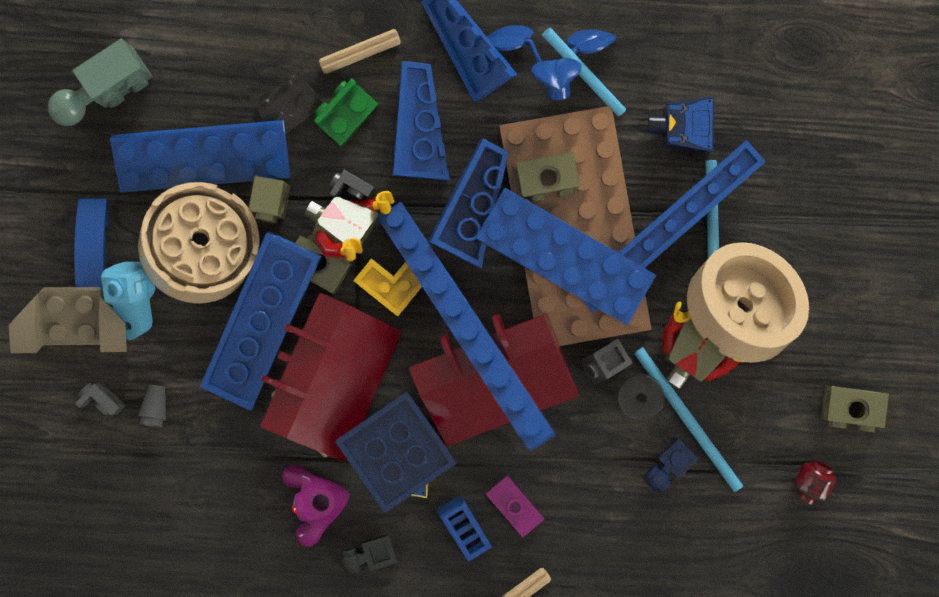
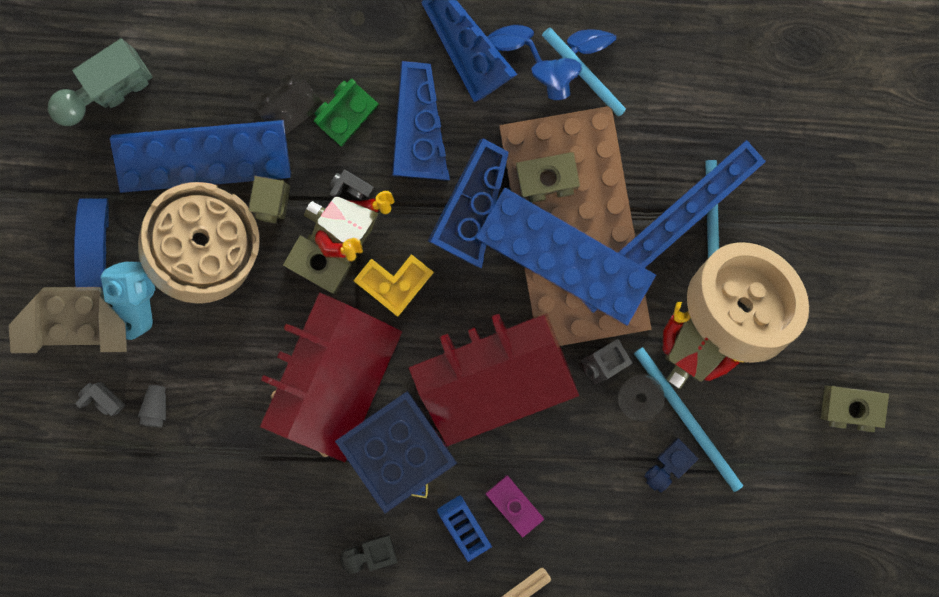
blue plate [200,231,322,411] -> none
magenta head [282,464,350,547] -> none
tan axle [319,29,401,74] -> none
blue plate [378,202,556,452] -> none
torso [648,97,714,154] -> none
dark red head [793,460,837,505] -> none

